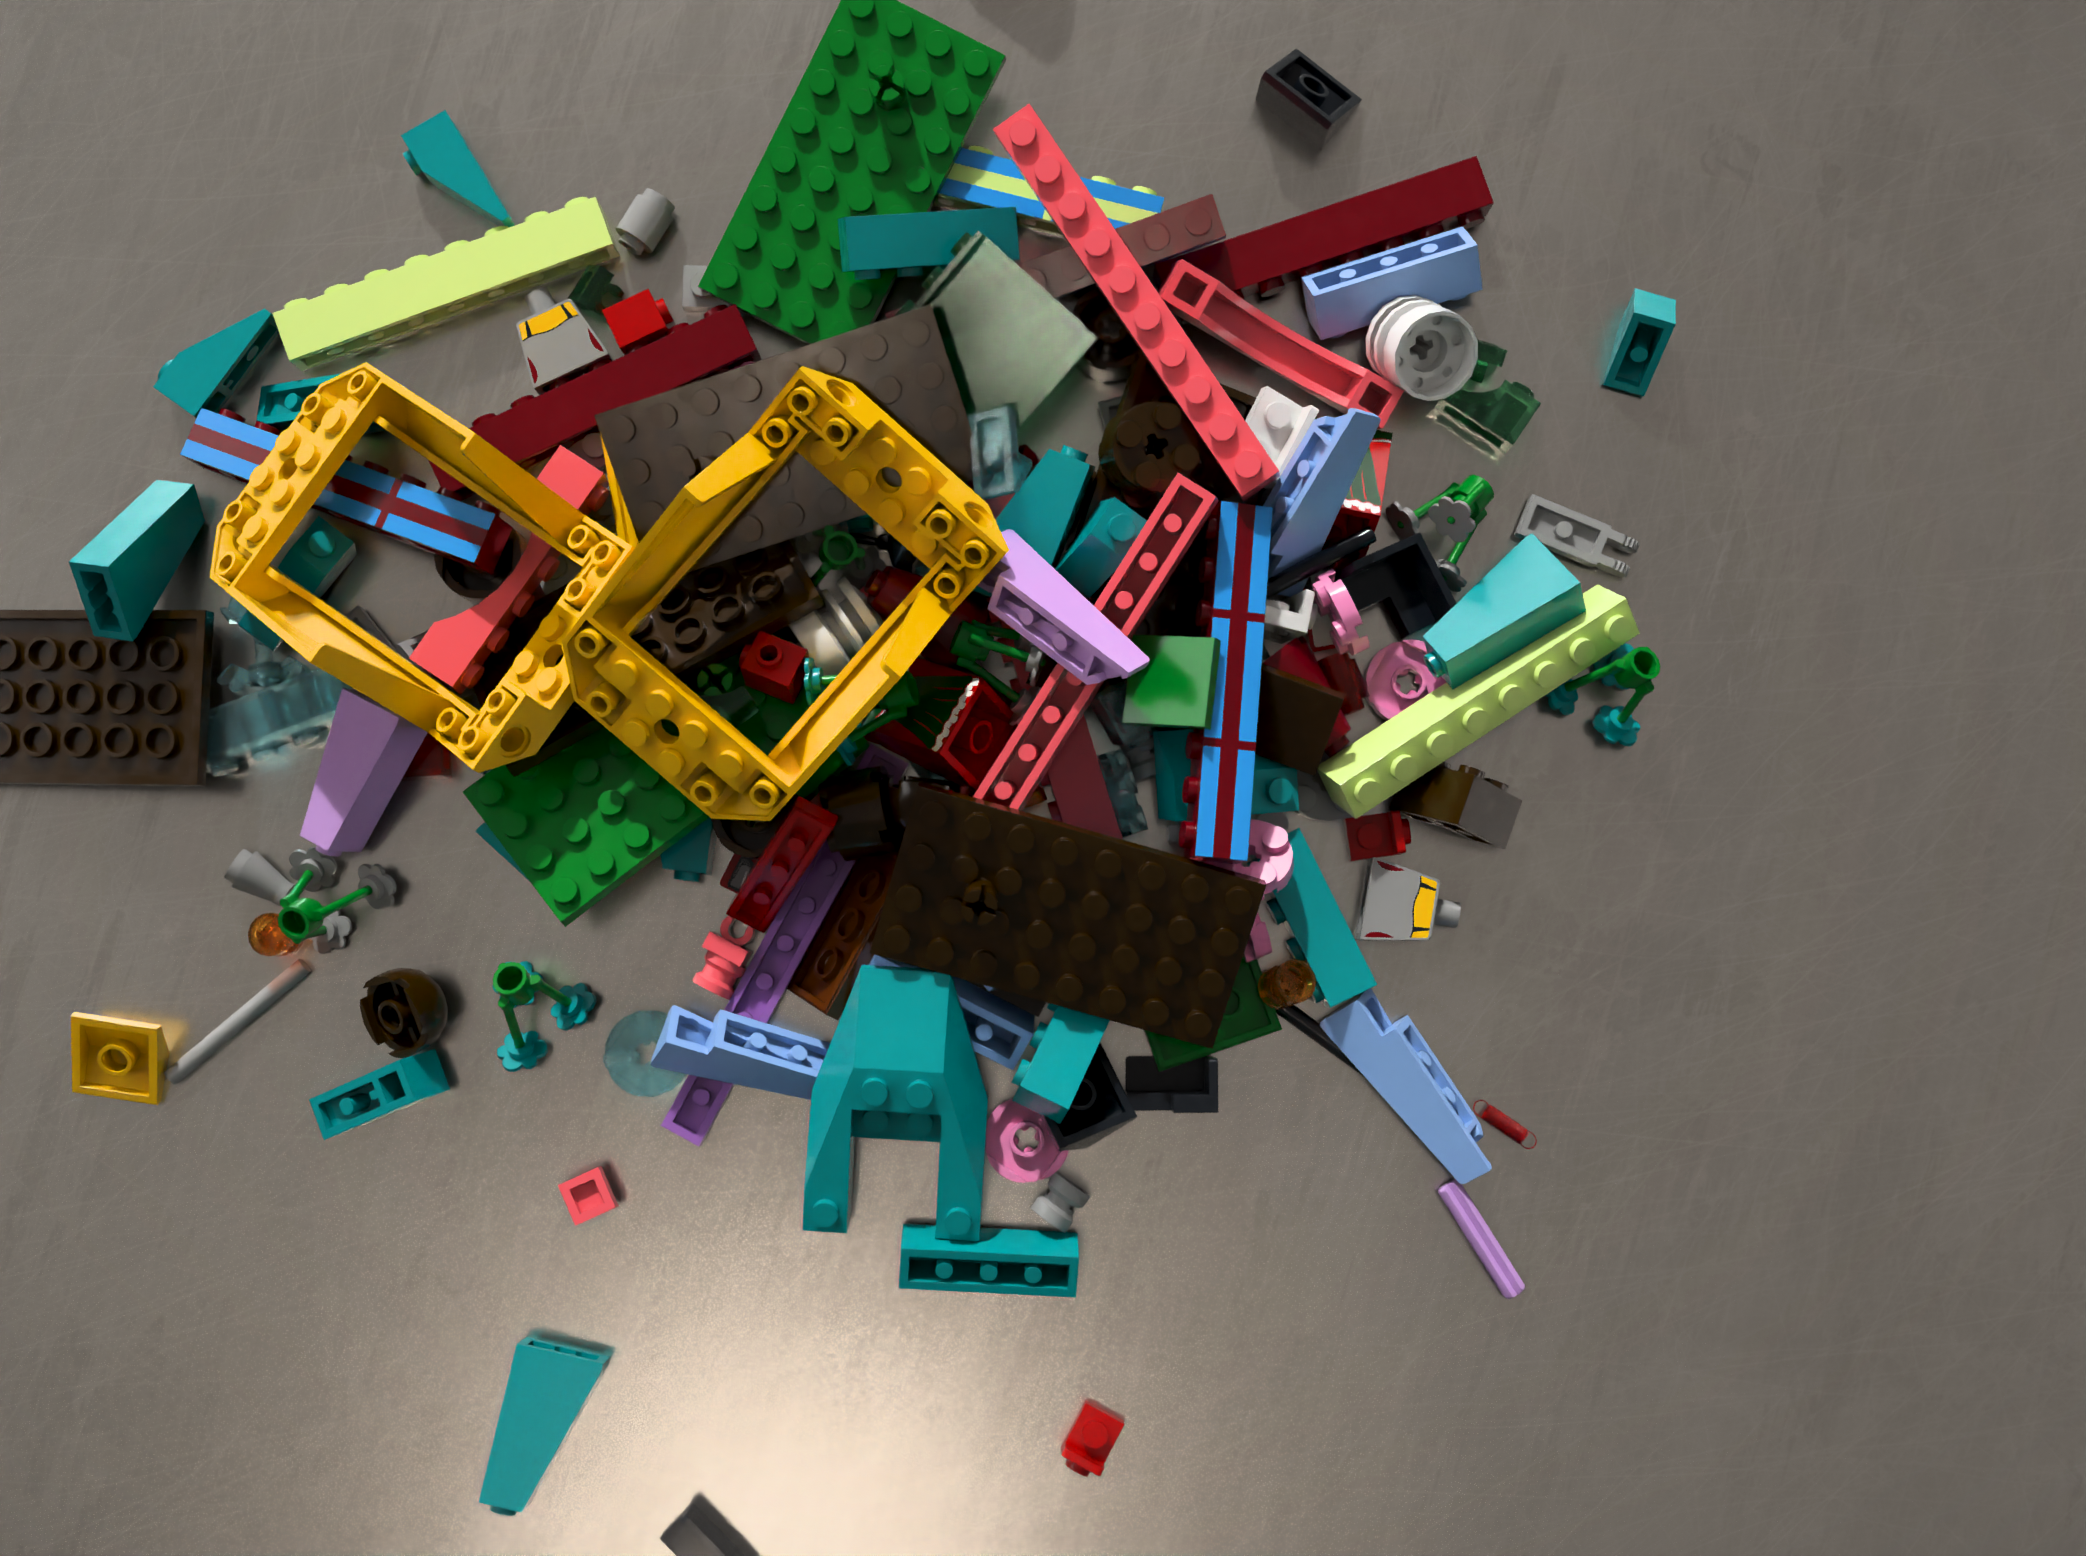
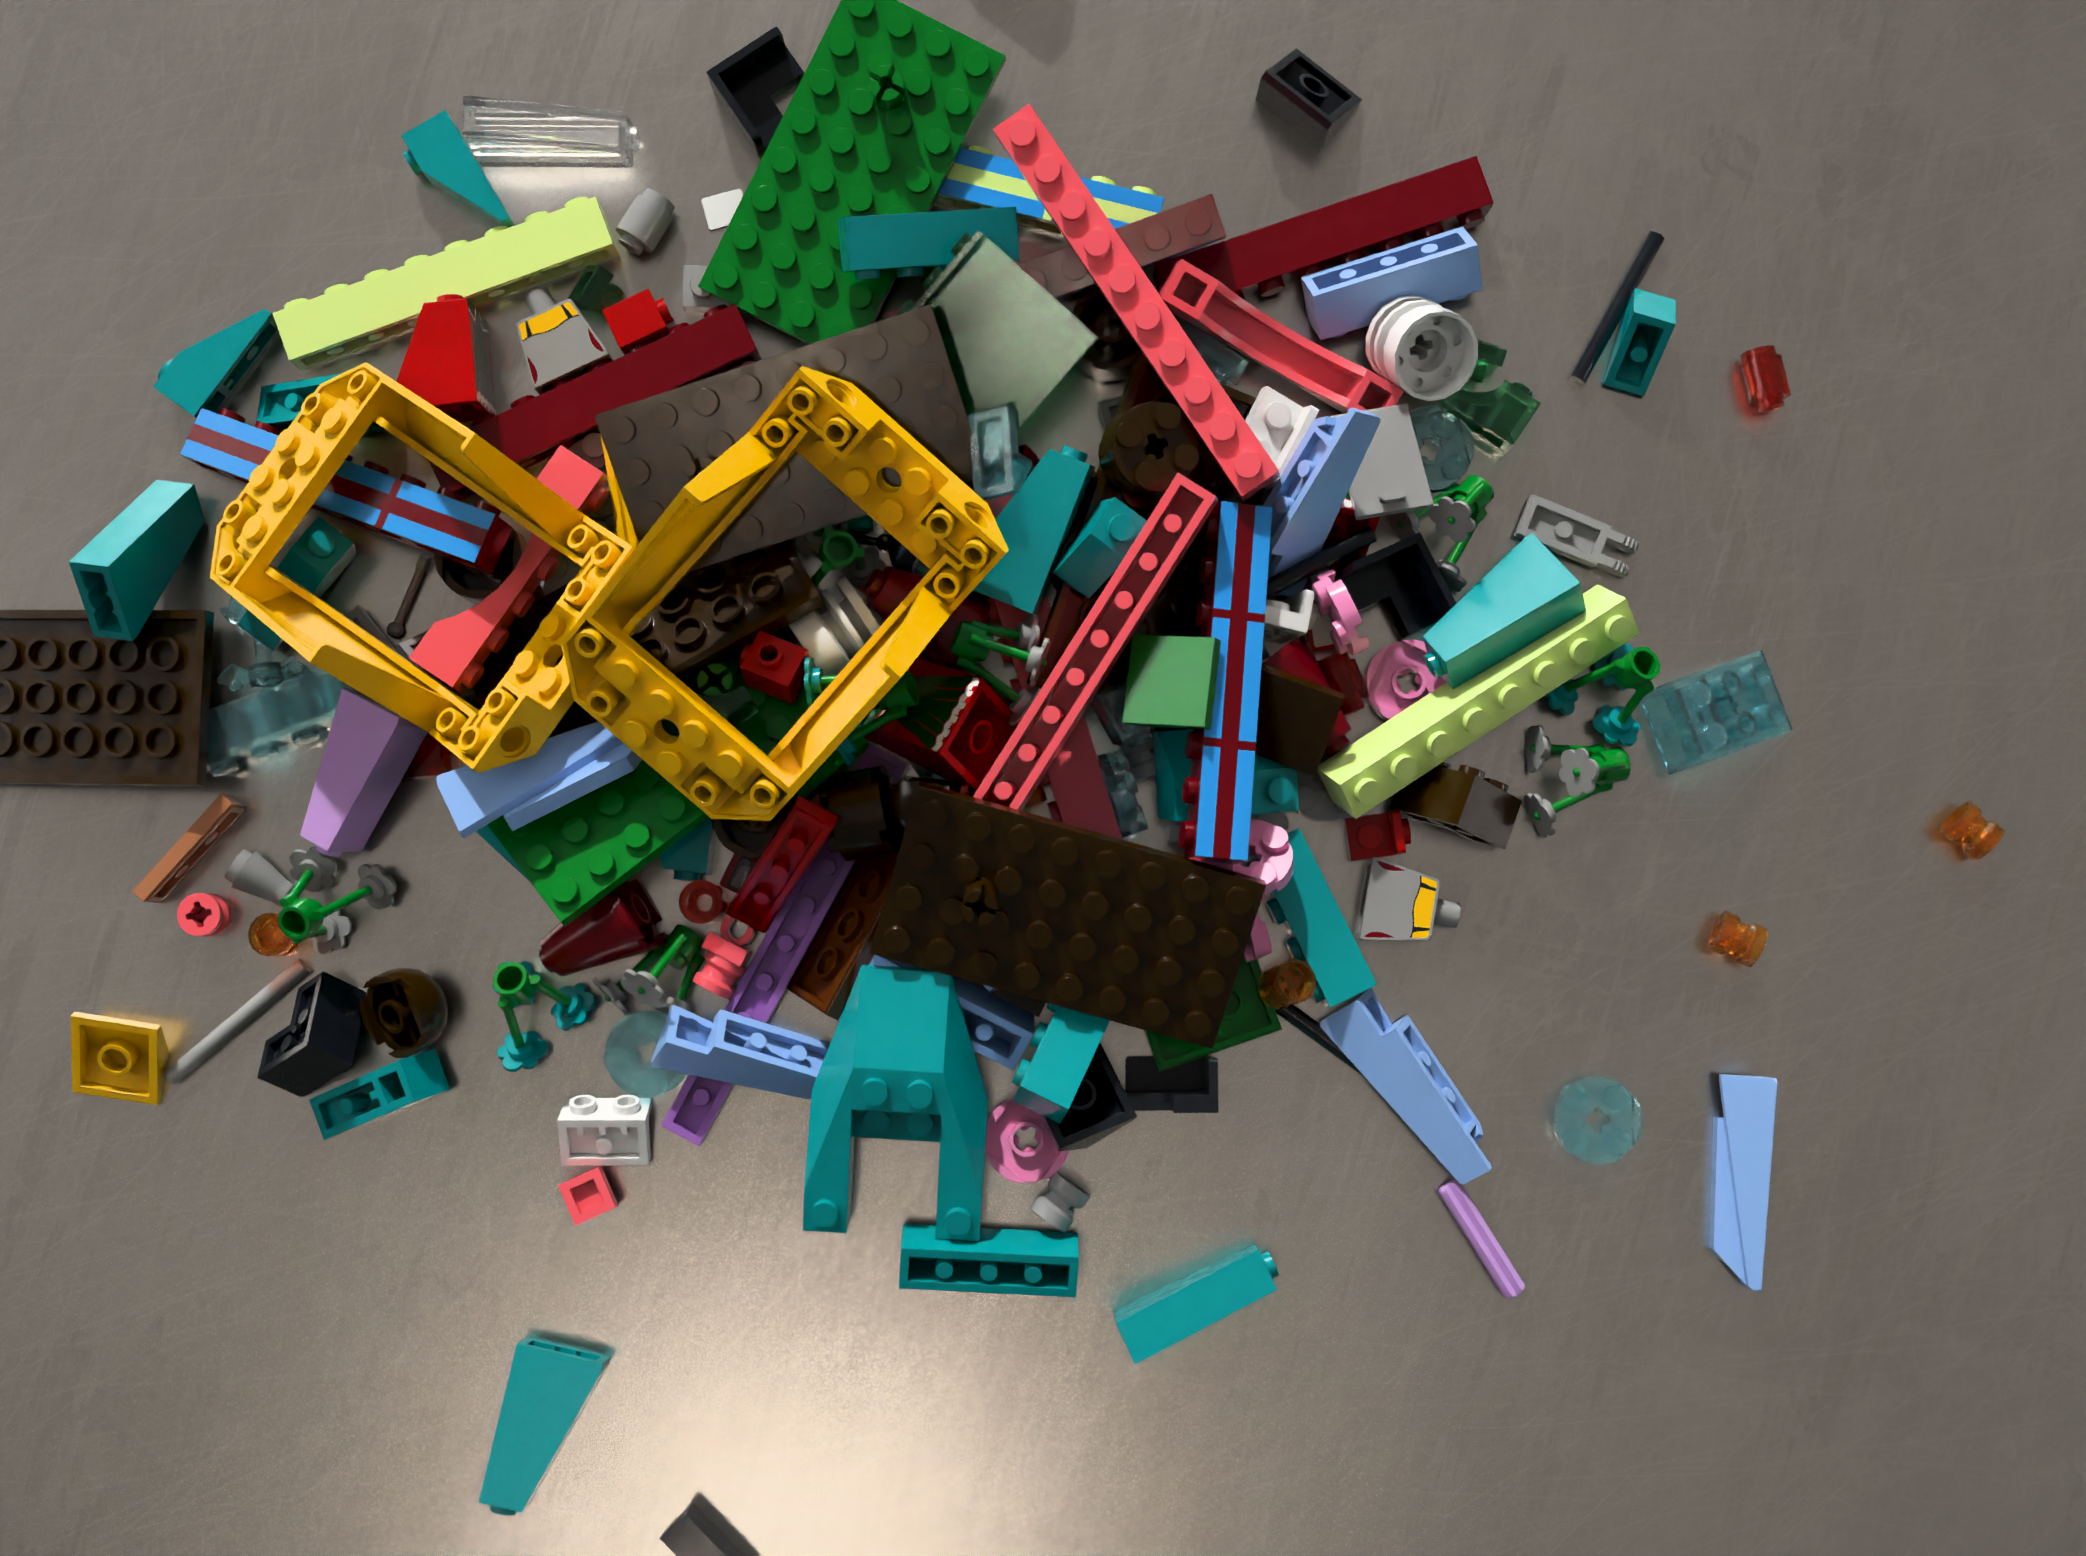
lavender wedge [977,529,1150,685] -> none
red bracket [1061,1400,1125,1477] -> none
red piece [1473,1100,1537,1149] -> none
none -> nougat tile [132,794,246,903]
none -> coral wheel [177,893,232,936]
none -> black panel [257,971,367,1097]
none -> light grey hinge [387,554,431,638]
none -> red slope [396,294,496,424]
none -> light blue wedge [436,721,642,838]
none -> clear slope [462,96,640,168]
none -> dark red cone [539,879,665,976]
none -> white bracket [557,1095,652,1166]
none -> plant [592,924,705,1016]
none -> clear red brick [679,880,728,925]
none -> white sticker [701,189,743,230]
none -> black panel [706,27,804,158]
none -> teal slope [1113,1244,1279,1365]
none -> clear light blue slope [1176,316,1249,386]
none -> light grey container [1330,403,1434,520]
none -> clear light blue plate [1409,406,1474,493]
none -> light grey plant [1524,725,1631,838]
none -> clear light blue plate [1552,1076,1643,1165]
none -> black bar [1570,231,1664,385]
none -> clear light blue slope [1641,650,1793,775]
none -> clear orange wheel [1707,911,1768,967]
none -> light blue wedge [1709,1074,1777,1291]
none -> clear red brick [1739,345,1791,412]
none -> clear orange wheel [1939,801,2005,861]

